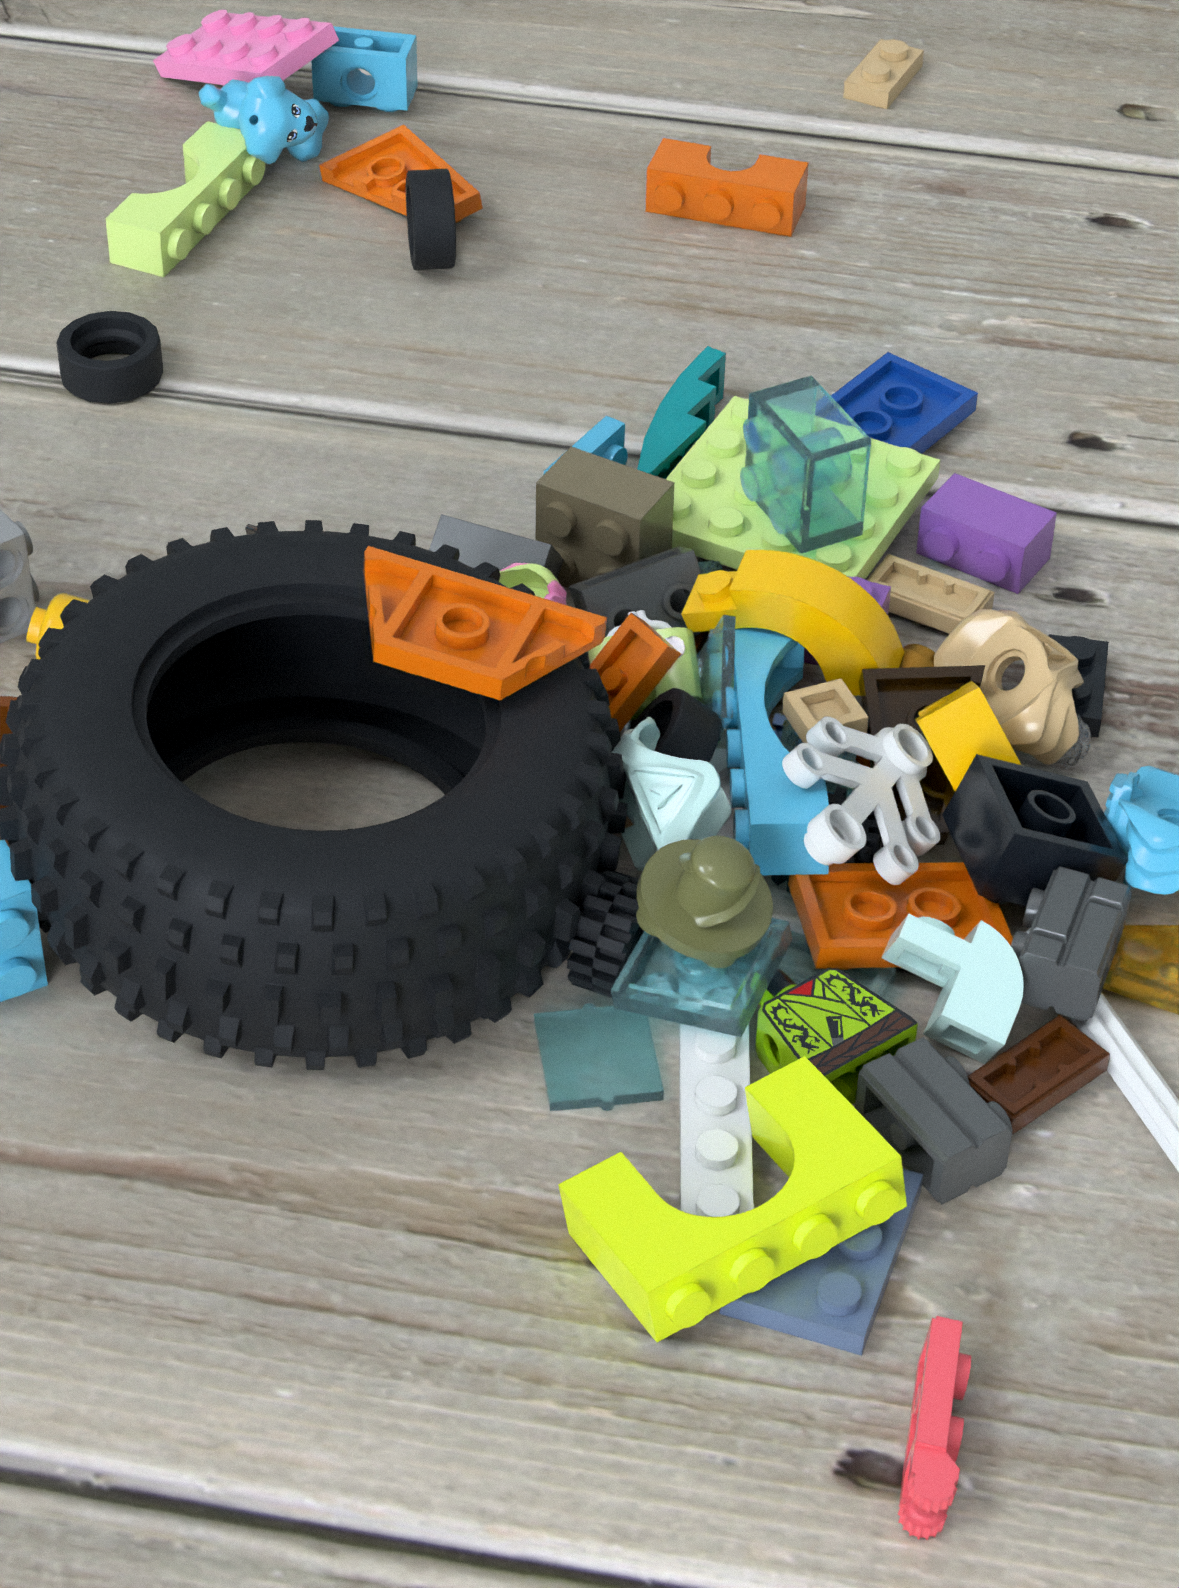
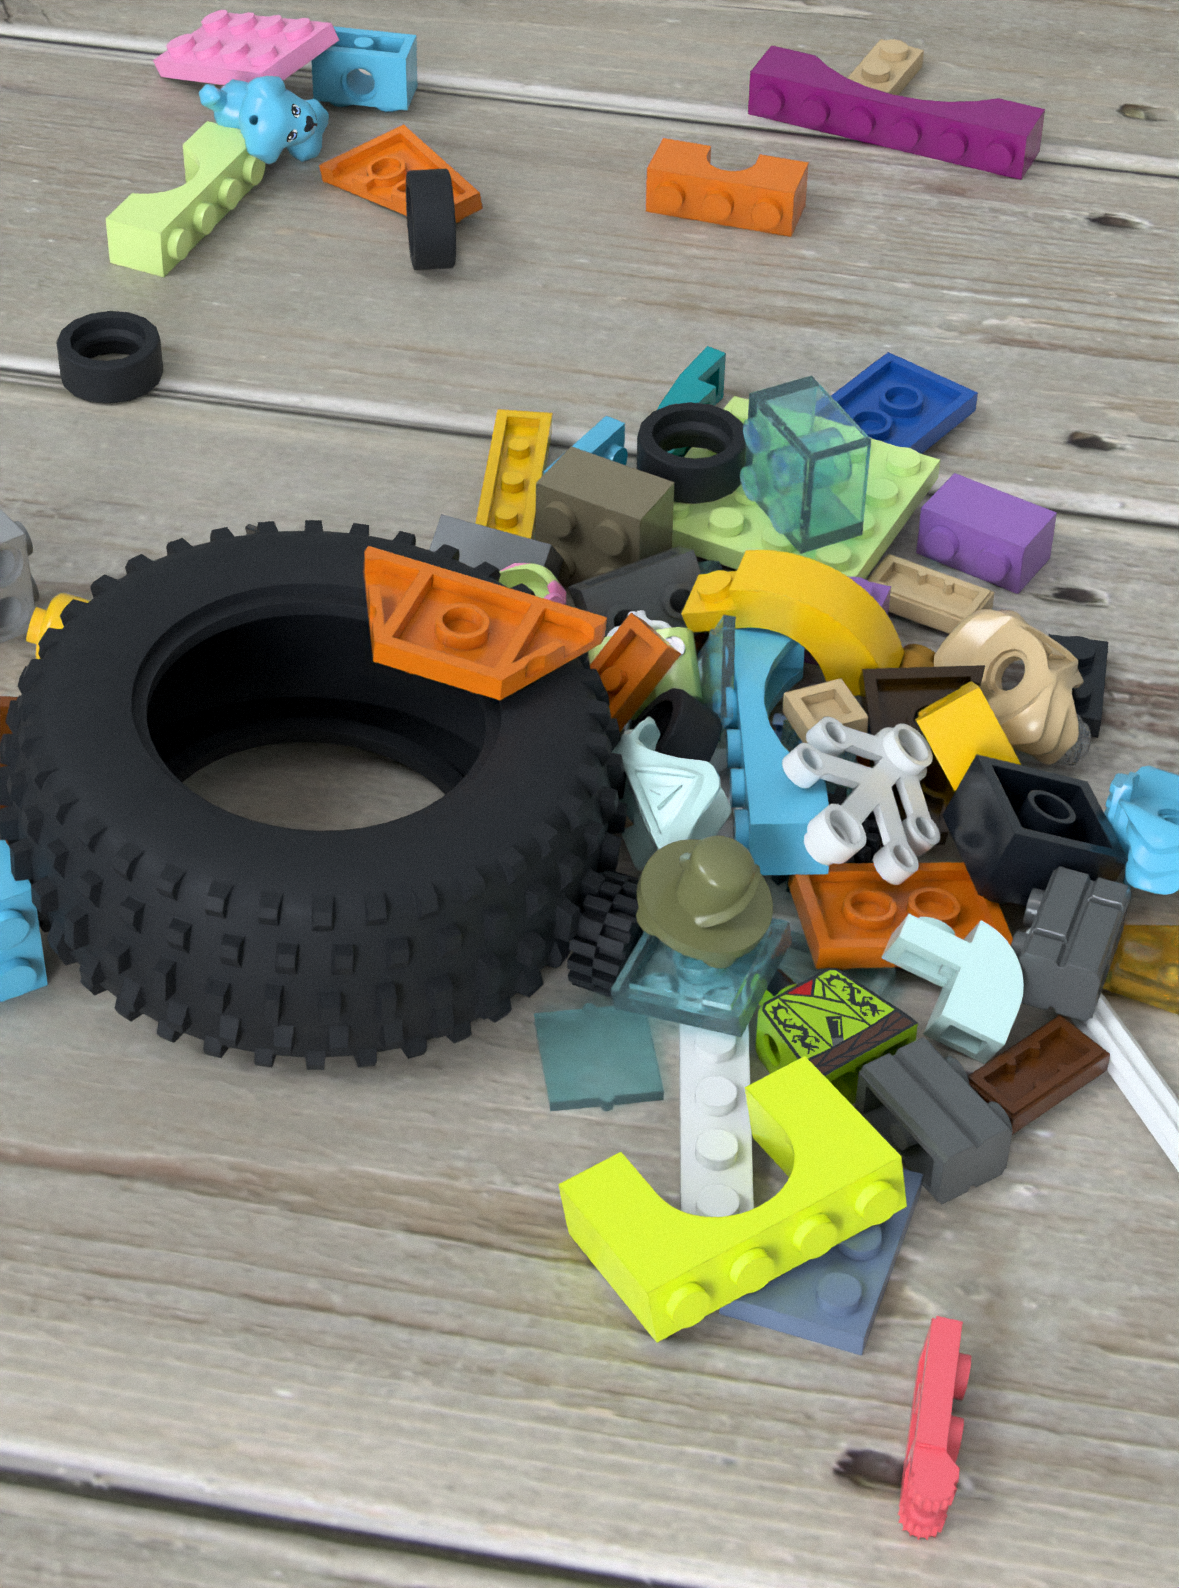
none -> yellow plate [475,409,553,540]
none -> black tyre [636,402,748,504]
none -> magenta arch [748,45,1045,180]

